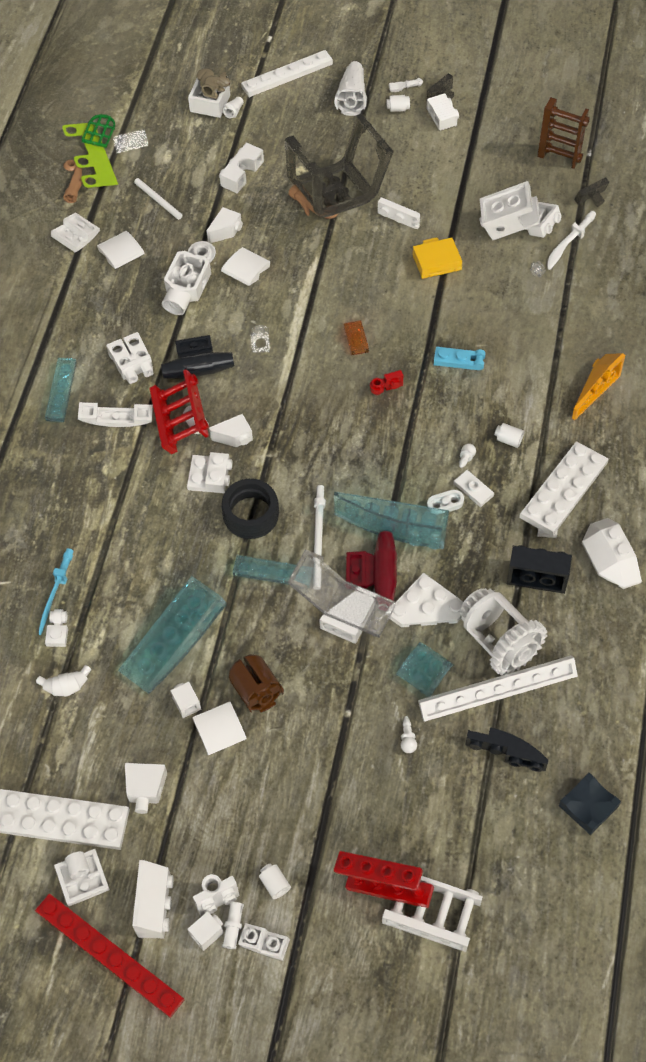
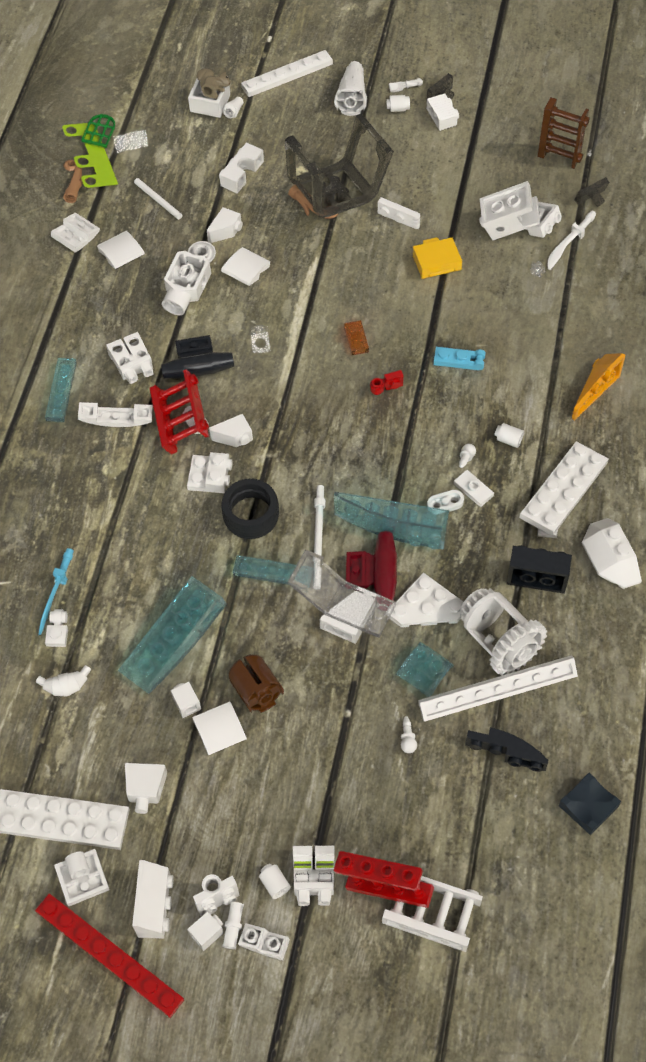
none -> white hips [293,846,335,906]

